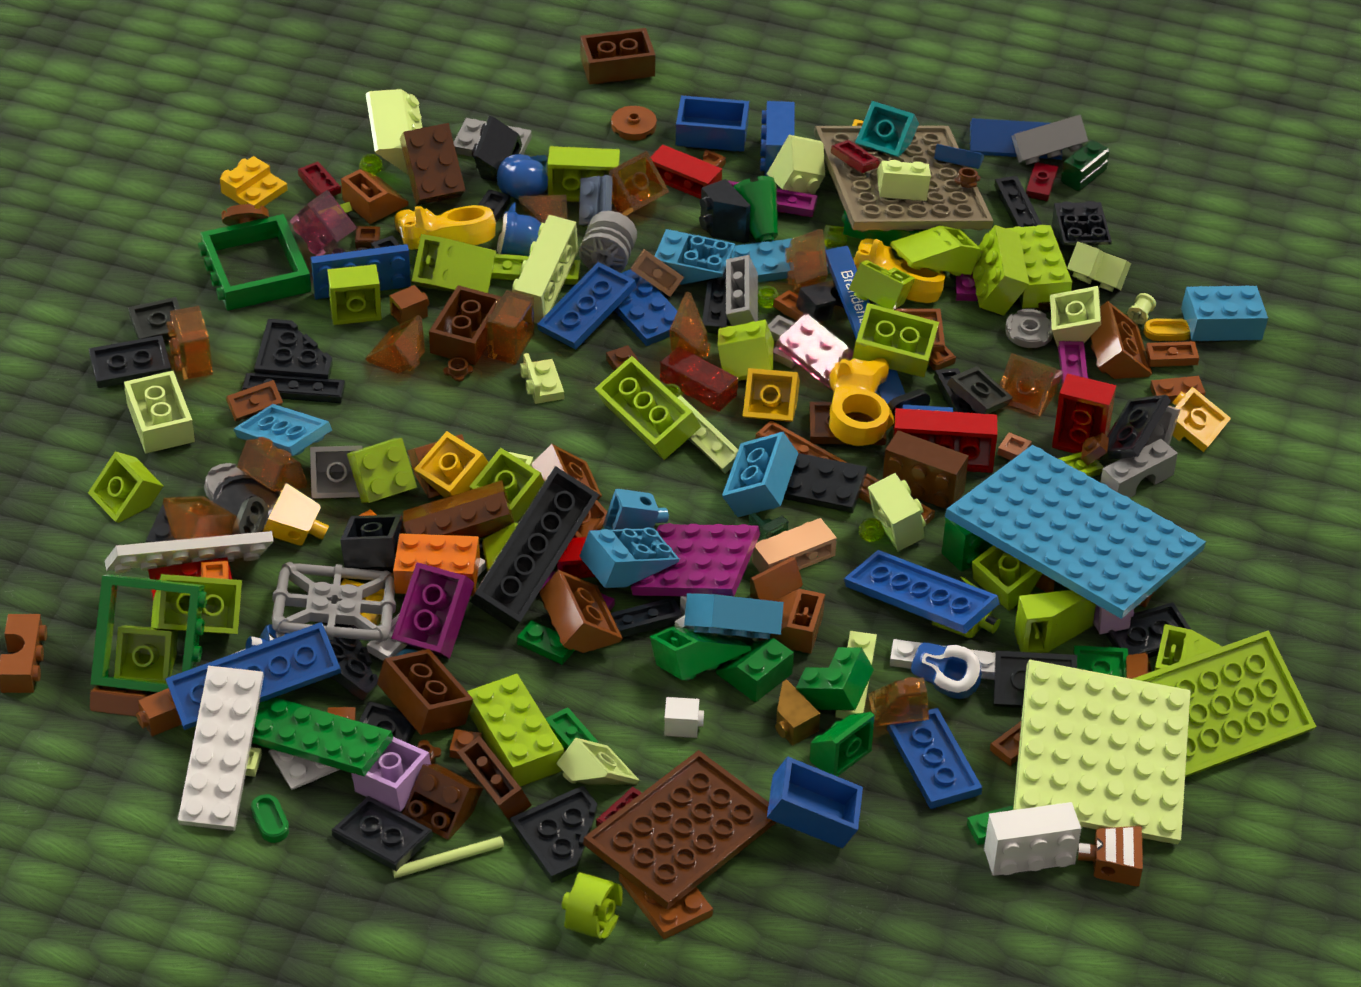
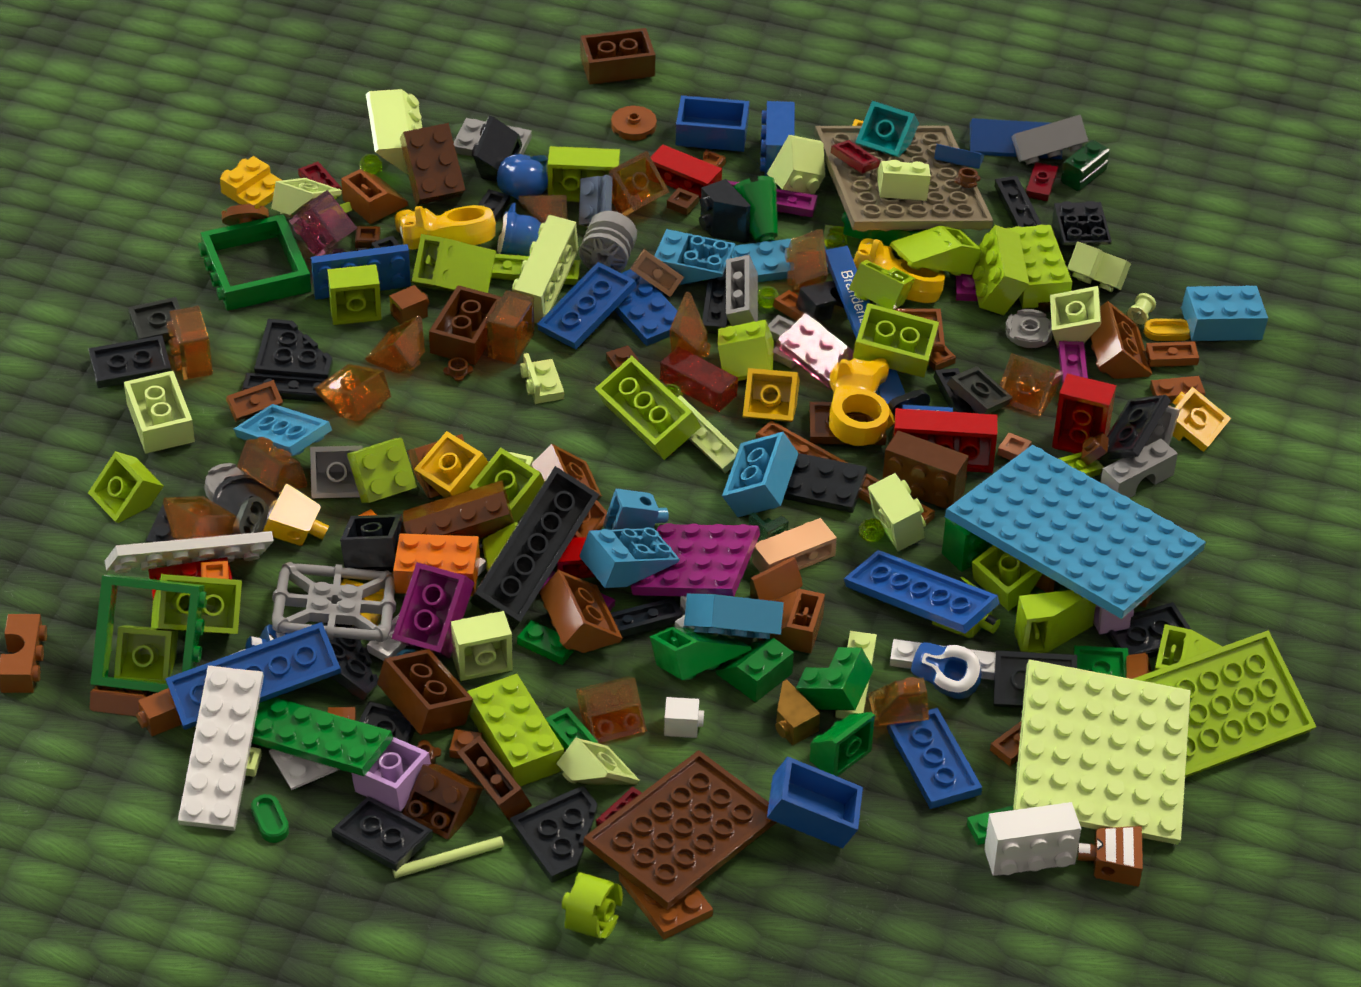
none -> yellowish green slope [271,178,342,218]
none -> clear orange slope [315,364,391,421]
none -> yellowish green brick [451,611,513,681]
none -> clear orange slope [575,677,647,743]
none -> reddish brown plate [667,188,699,216]

